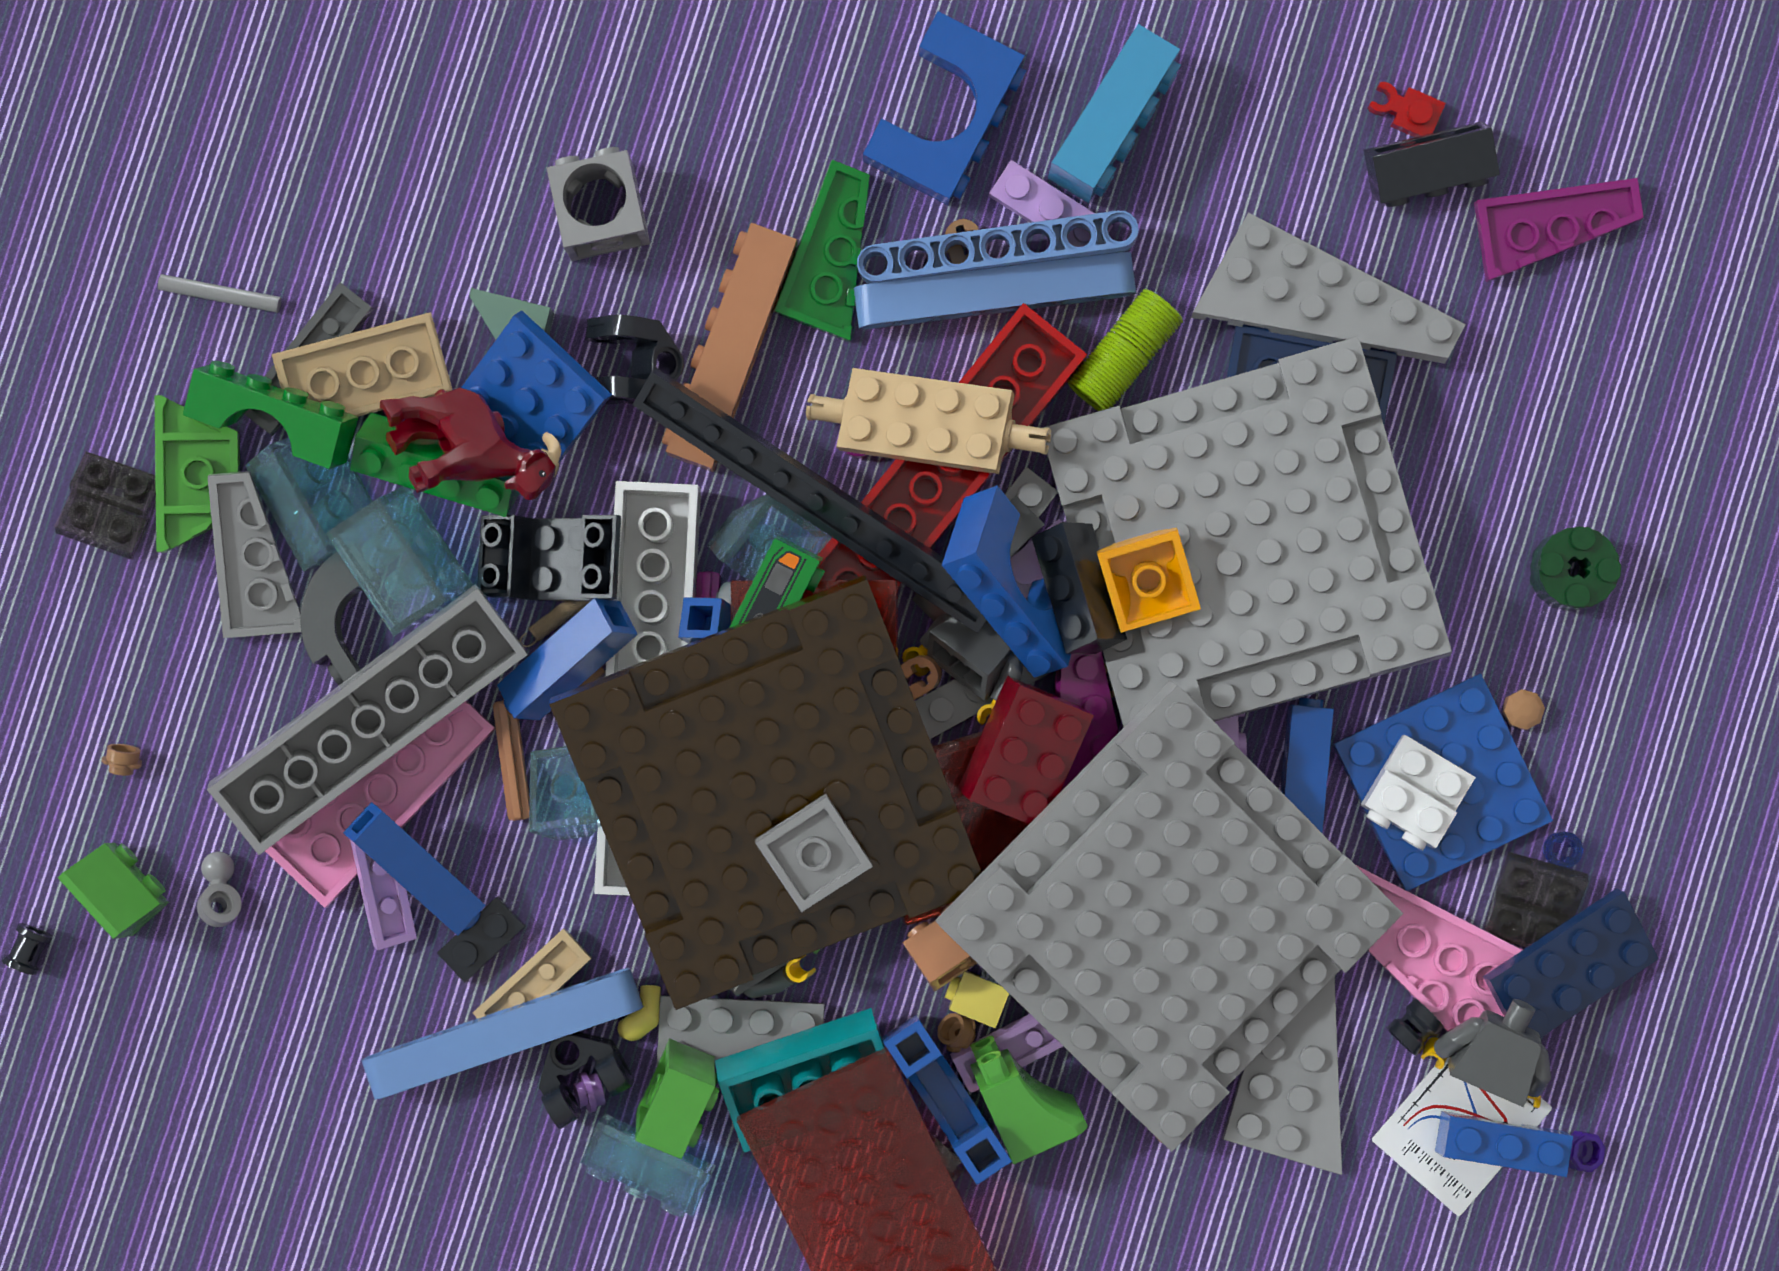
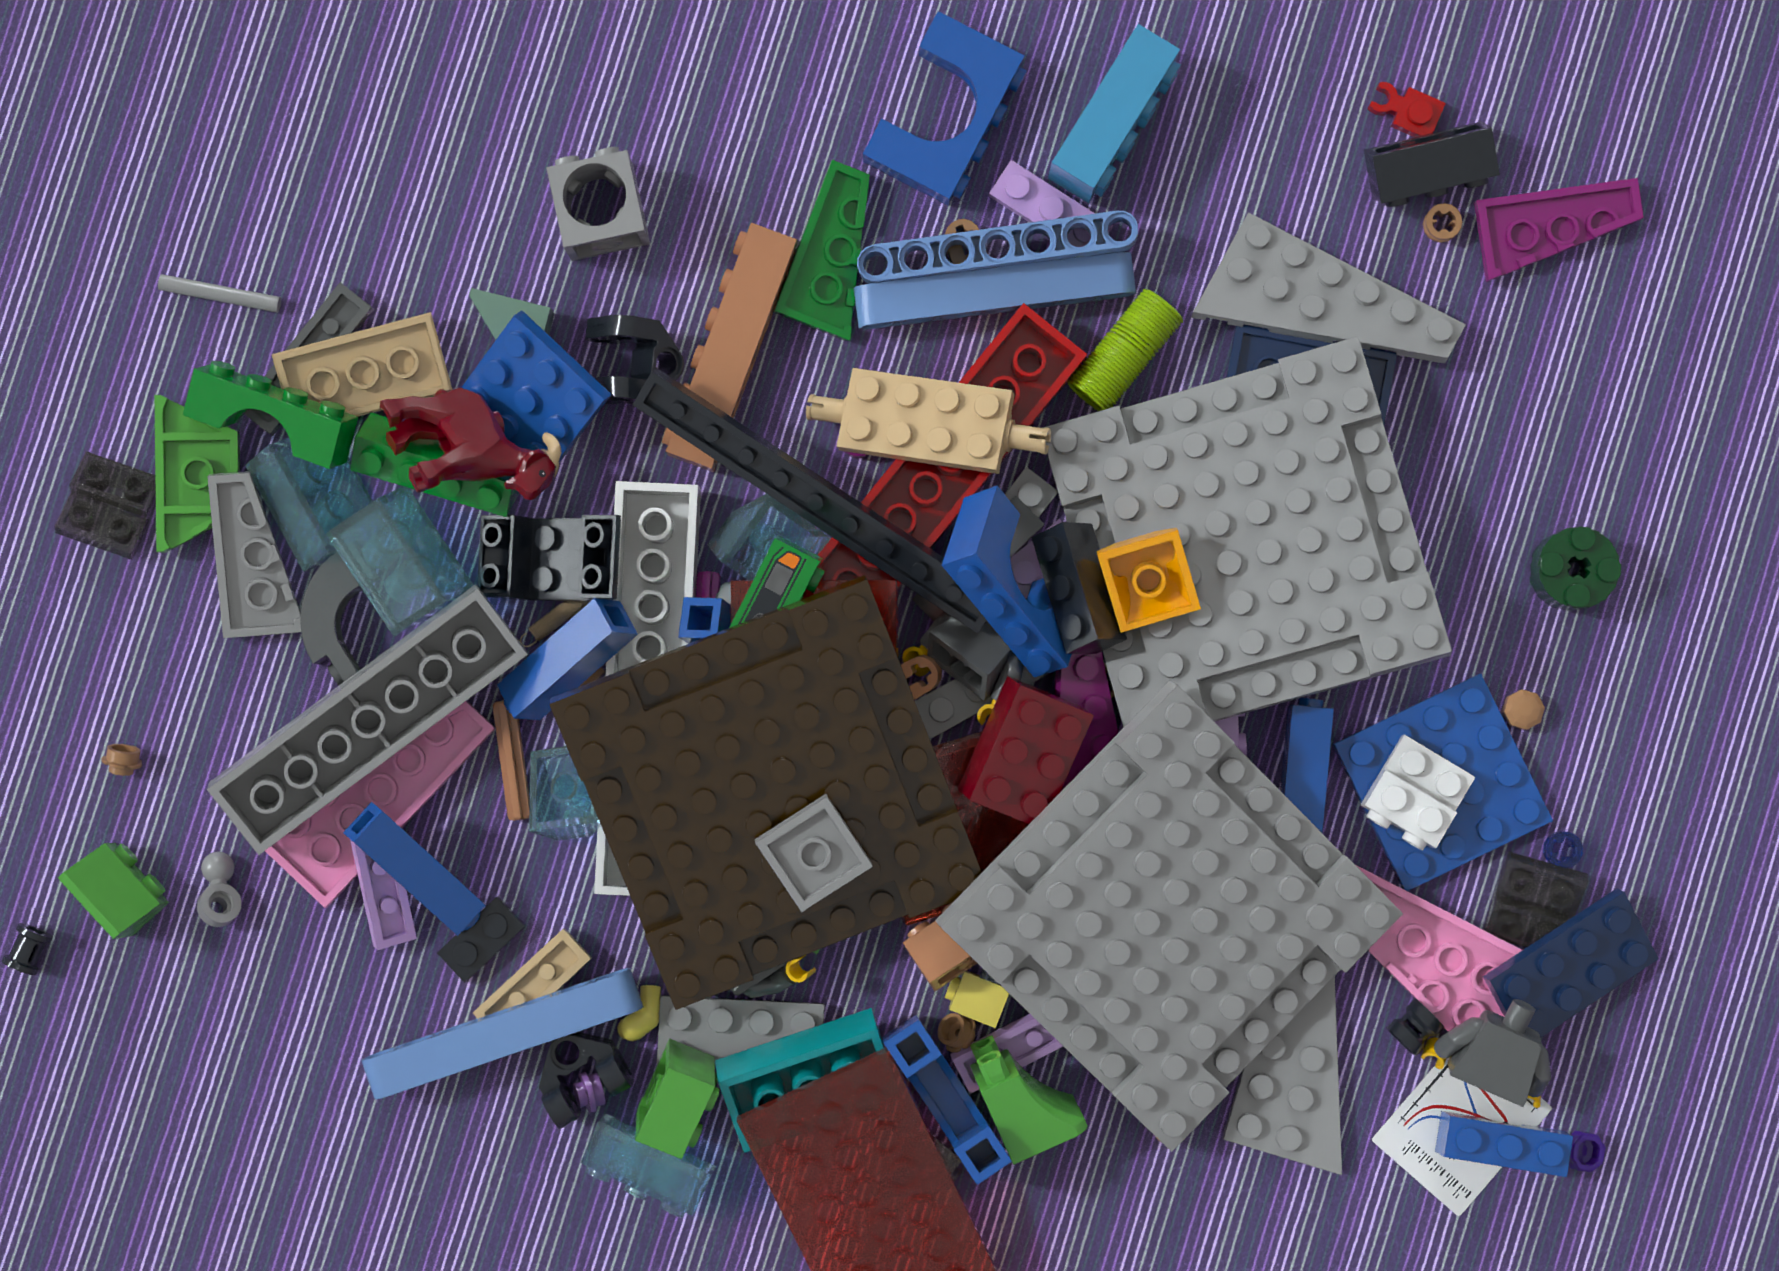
none -> medium nougat bush [1423,203,1462,243]

